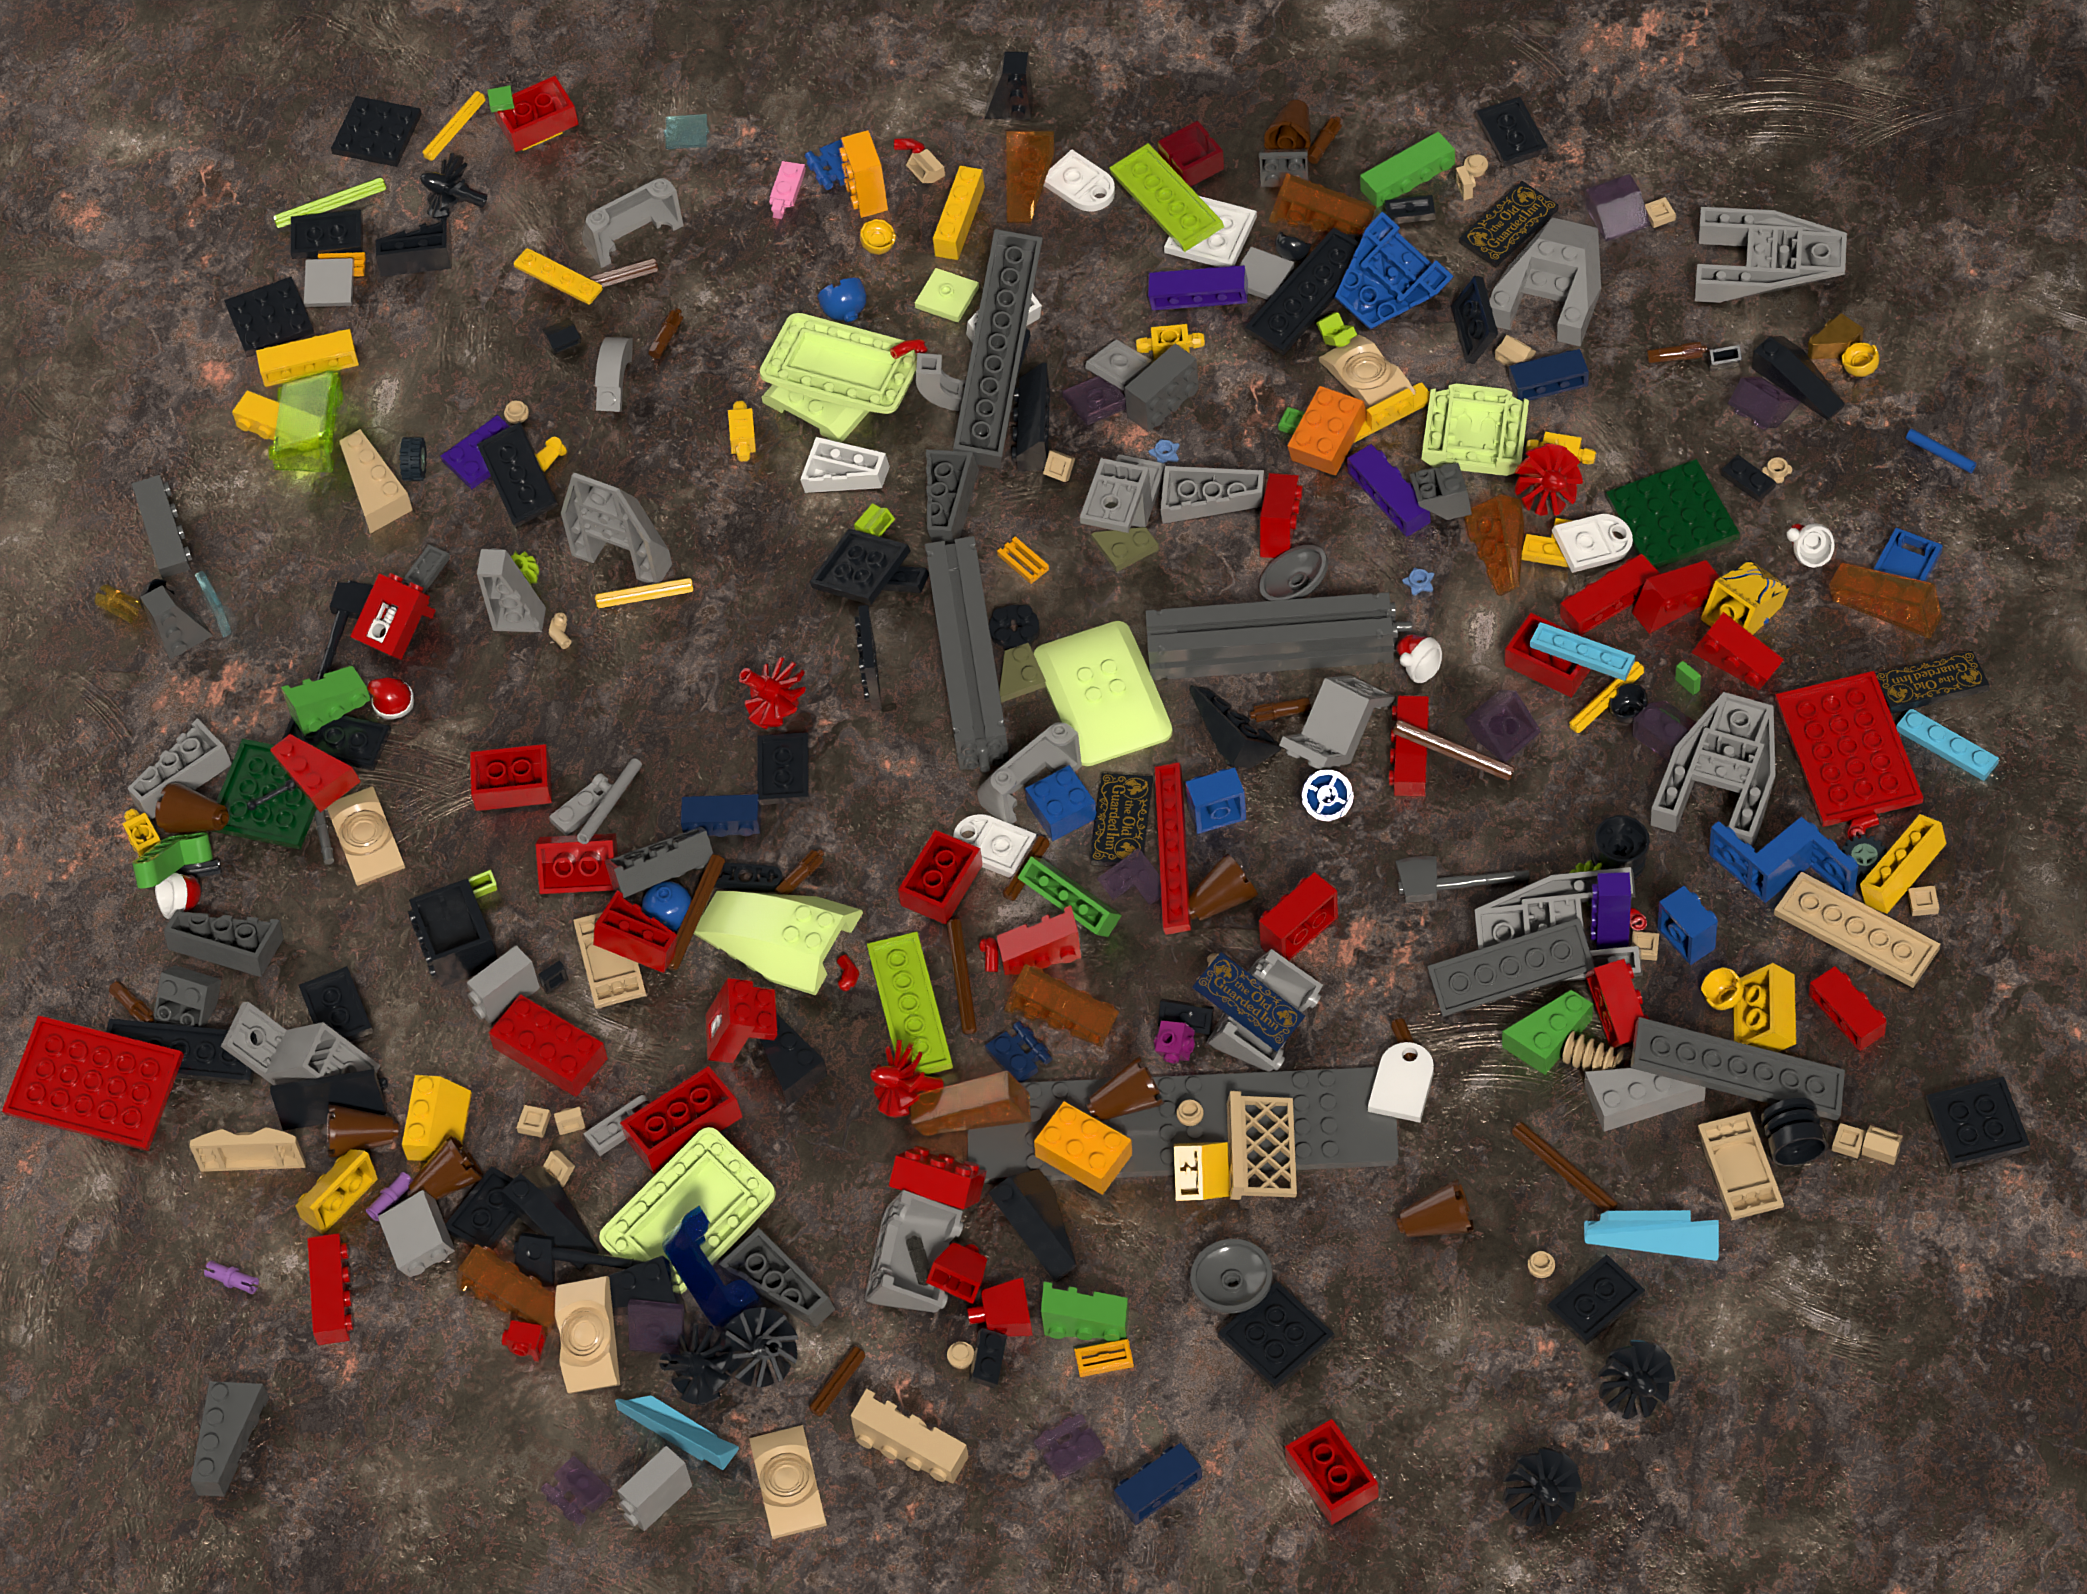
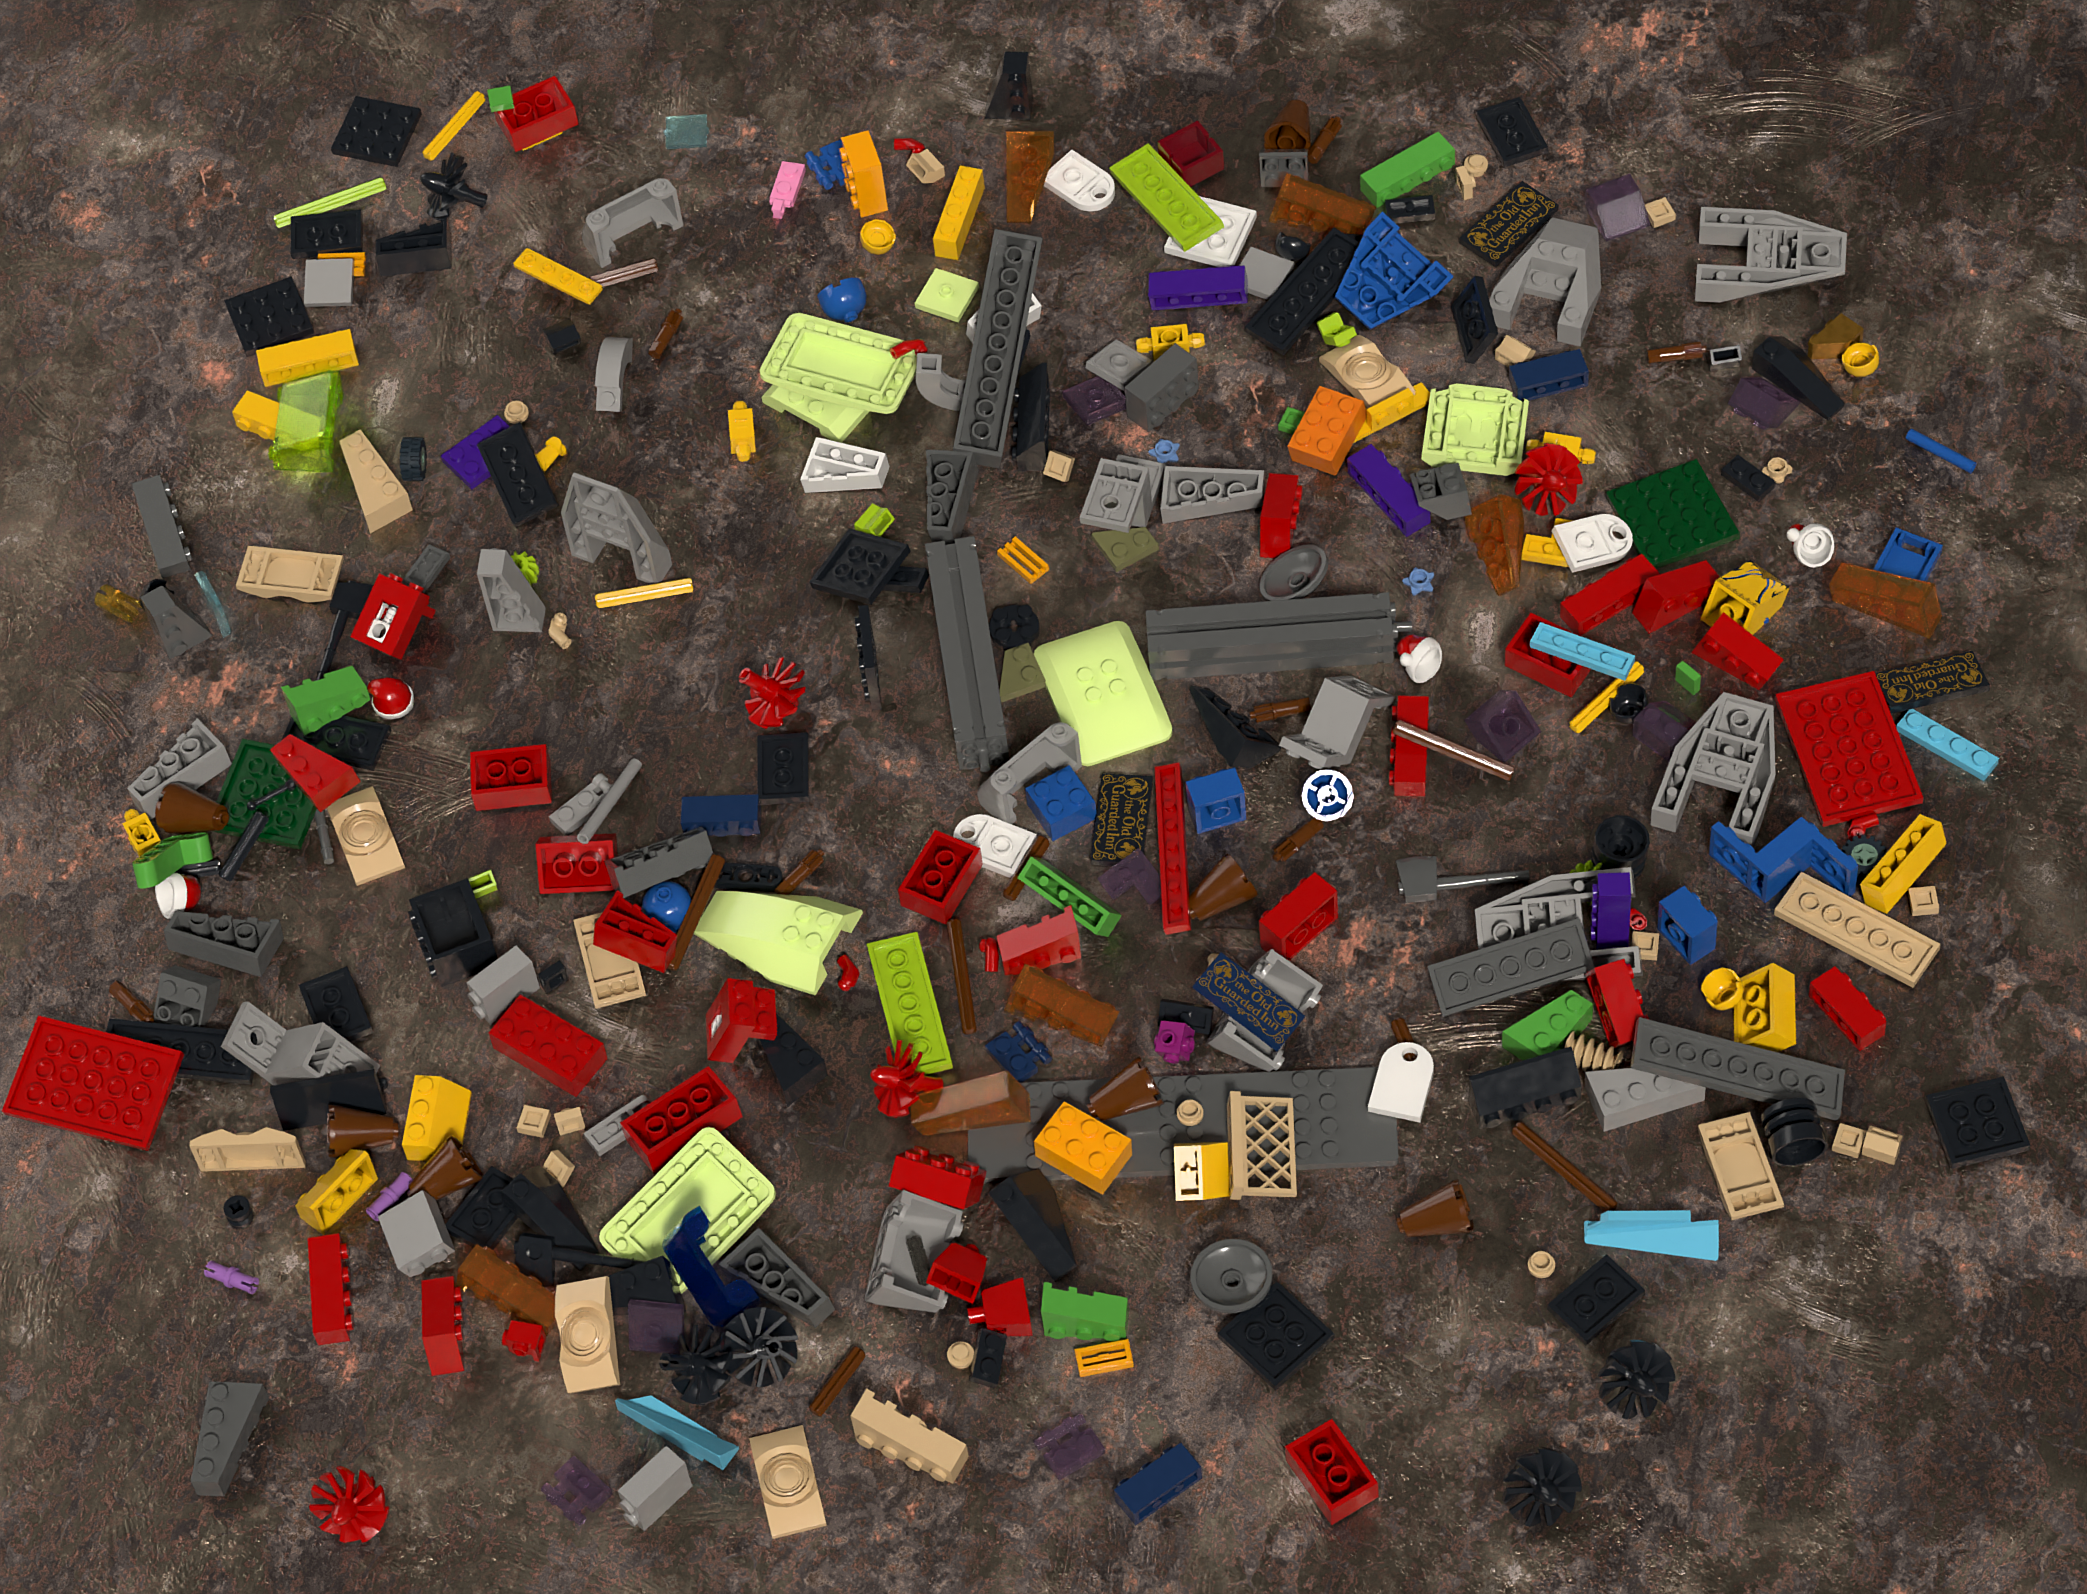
none -> black axle [219,811,269,882]
none -> black wheel [223,1195,254,1229]
none -> tan slope [236,546,344,603]
none -> red piece [309,1466,389,1543]
none -> red wedge [421,1276,464,1376]
none -> reddish brown piece [1272,817,1324,862]
none -> black slope [1469,1046,1582,1129]

